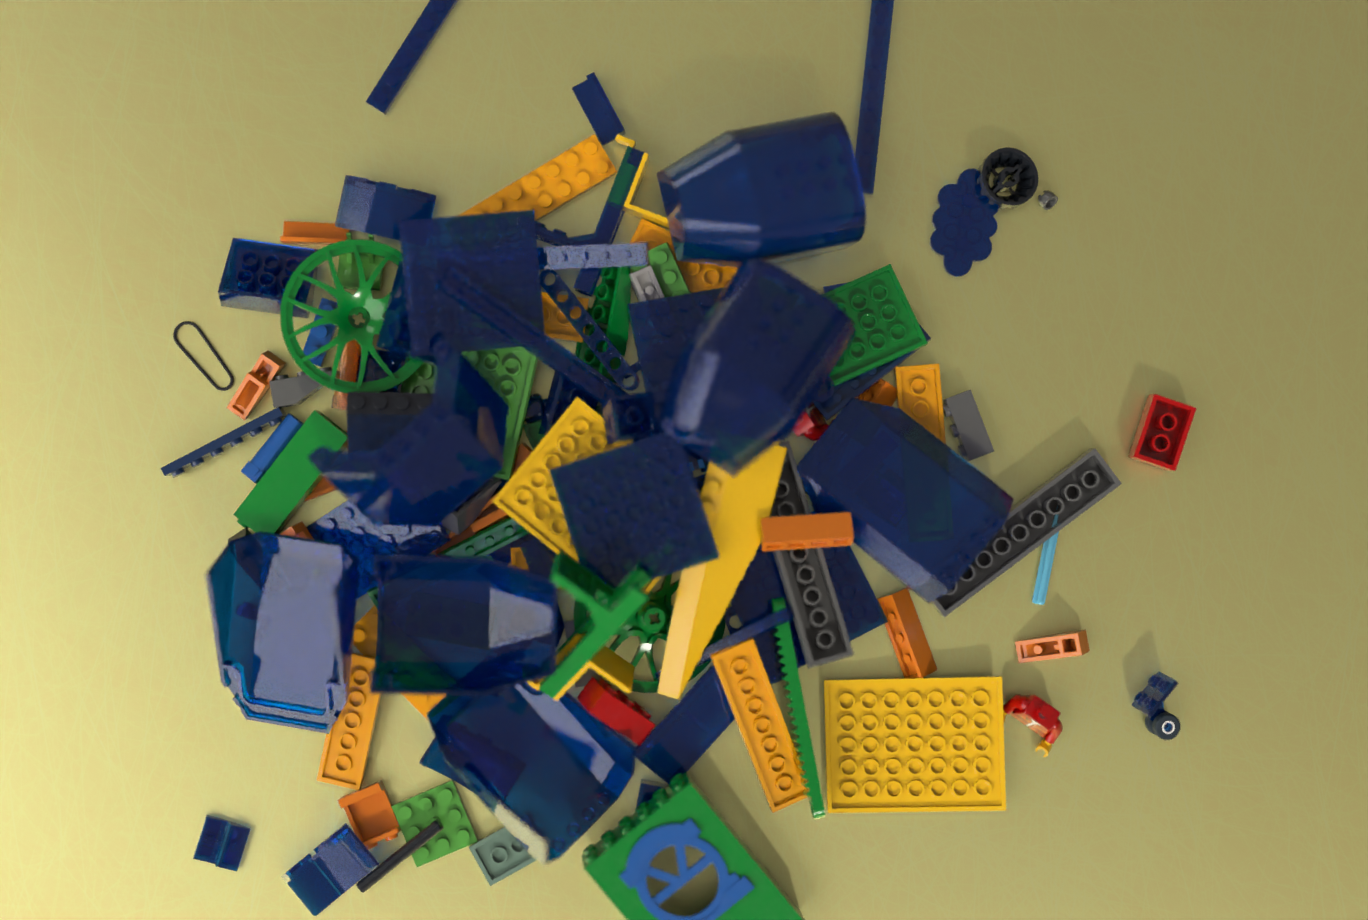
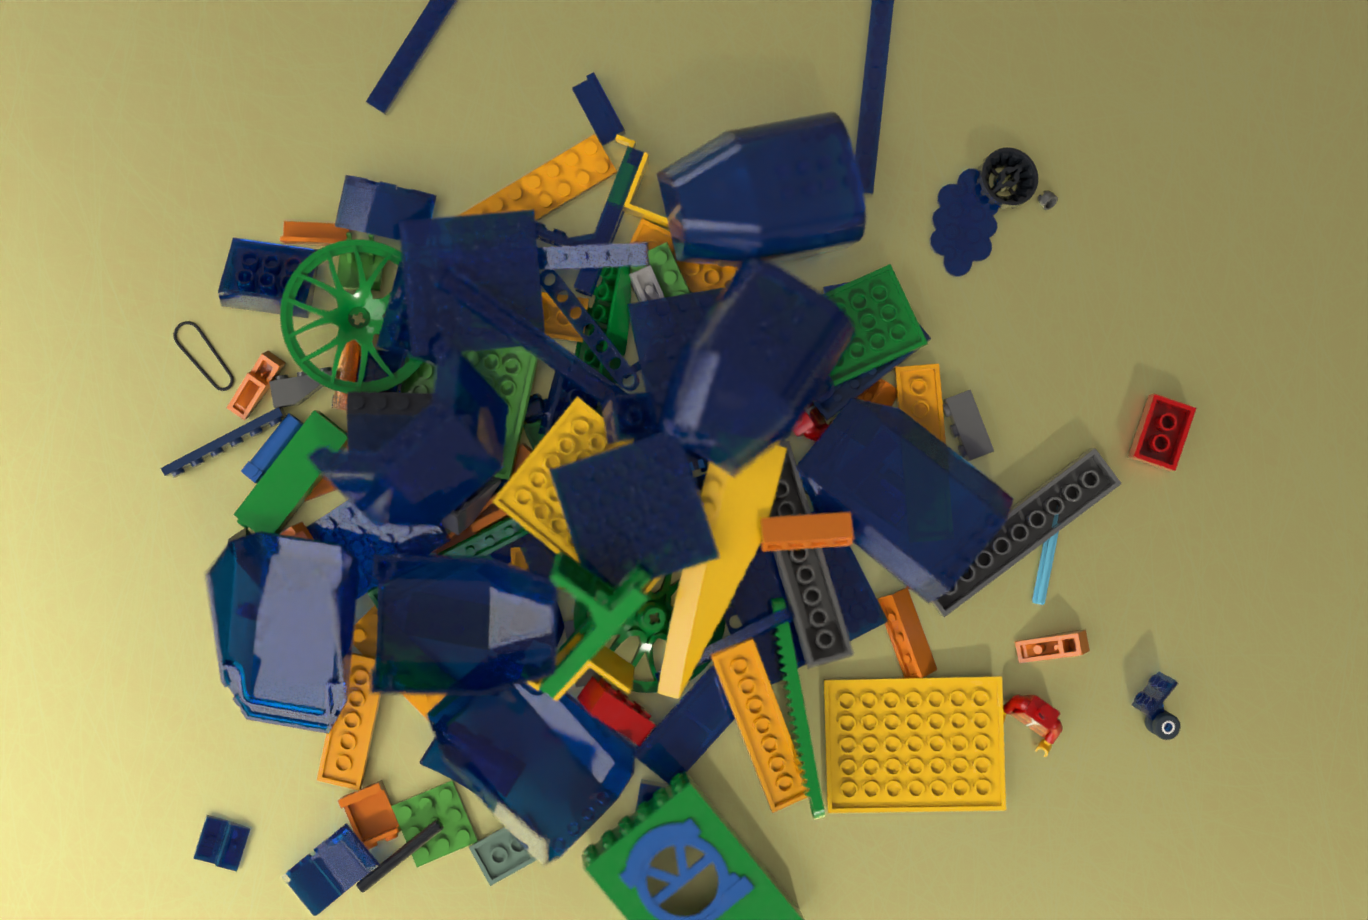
blue plate [303,298,338,367] -> none

